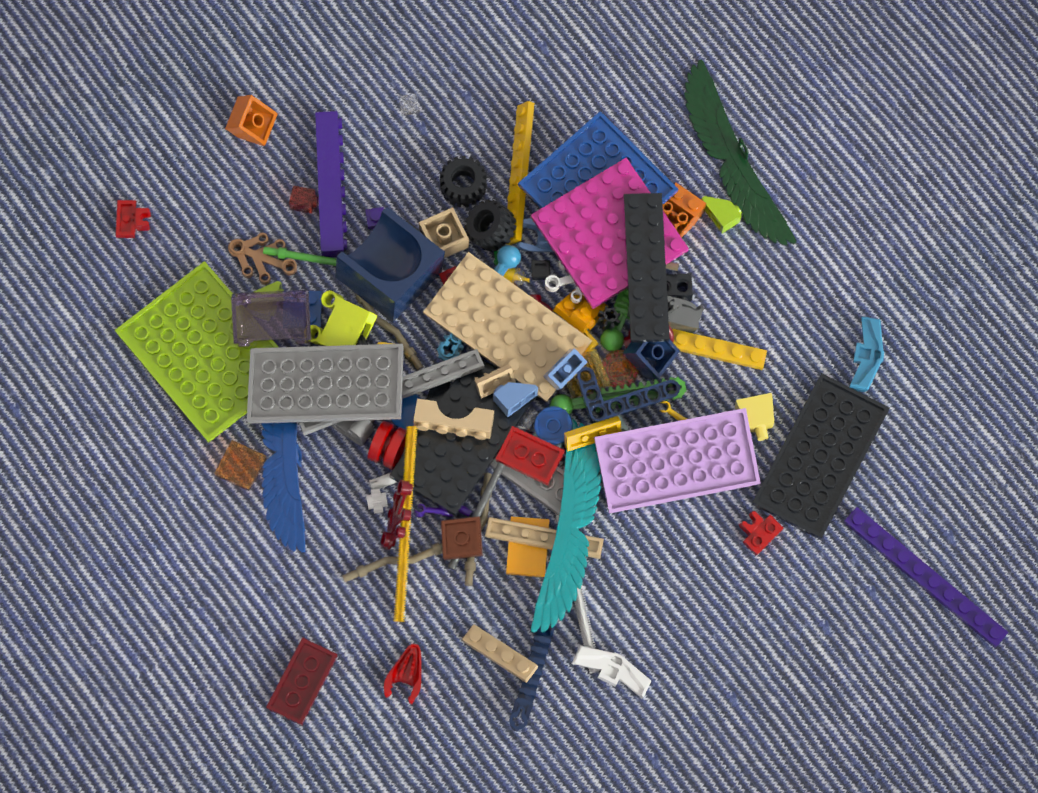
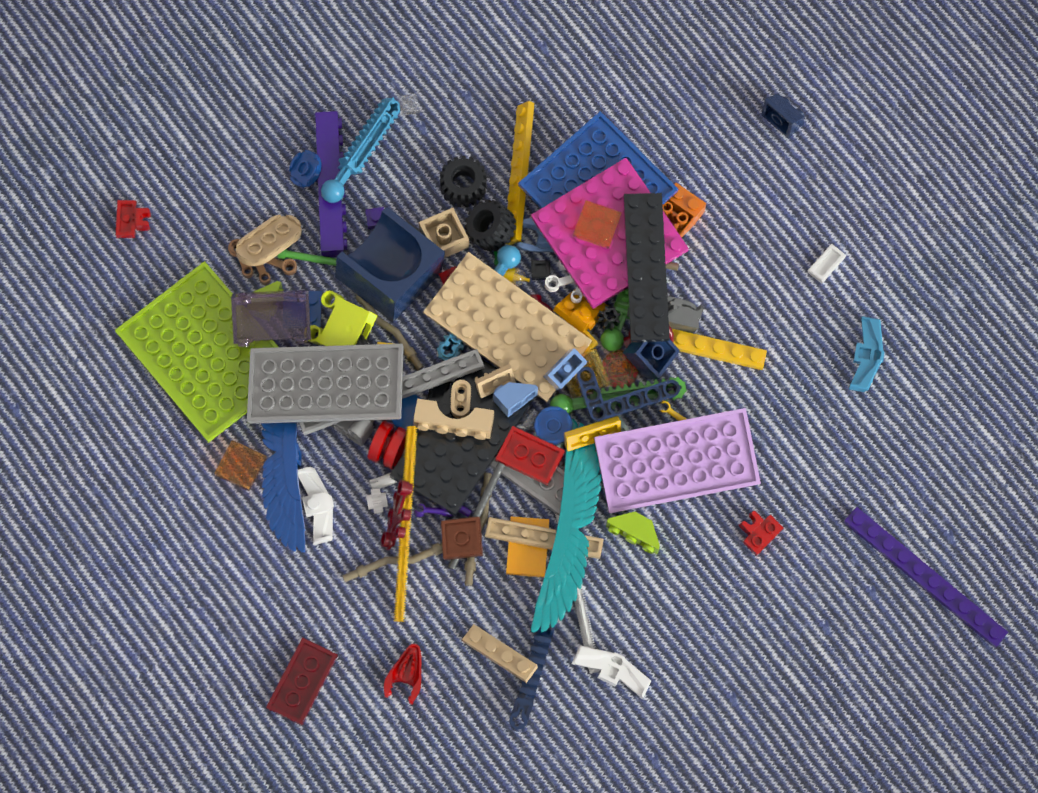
orange slope [225,95,278,146] -> none
clear red brick [289,185,319,214] -> none
black brick [666,273,693,301] -> none
dark green piece [684,59,796,246] -> none
lime slope [701,196,742,234] -> none
light yellow torso [735,393,774,441] -> none
black plate [752,373,890,540] -> none
none -> tan tile [236,215,302,266]
none -> blue tile [289,150,322,188]
none -> white plate [298,467,334,545]
none -> dark azure gear [321,97,401,203]
none -> tan plate [451,380,471,418]
none -> clear orange plate [573,200,622,249]
none -> lime slope [606,511,660,554]
none -> dark blue slope [762,93,805,139]
none -> white tile [807,244,846,284]

